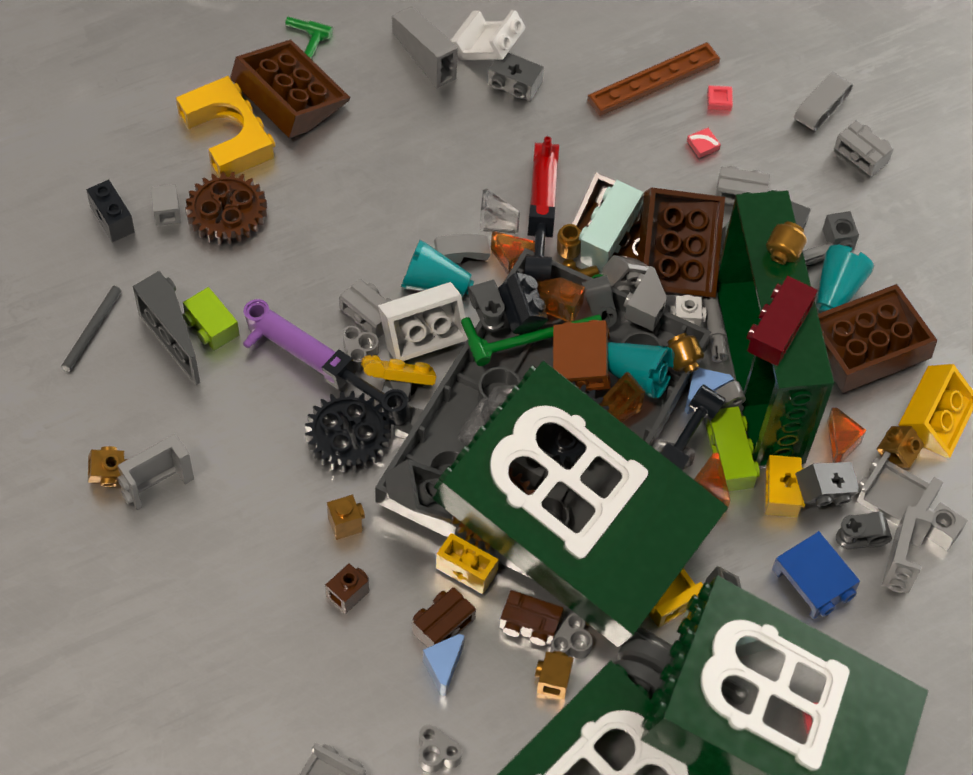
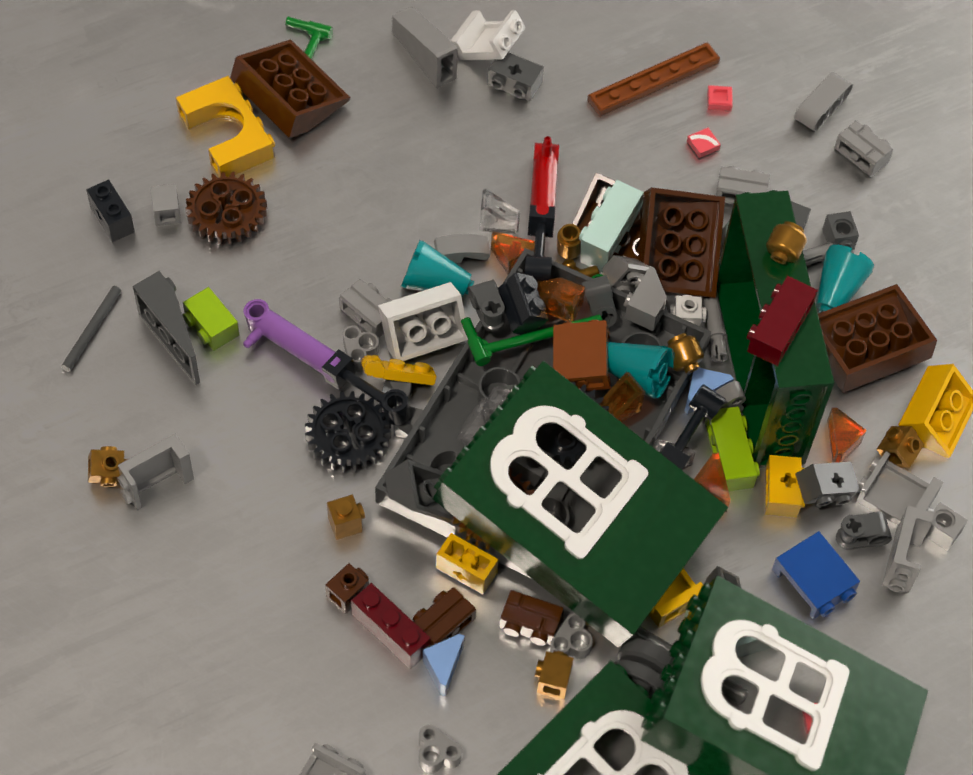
none -> dark red brick [351,583,431,670]

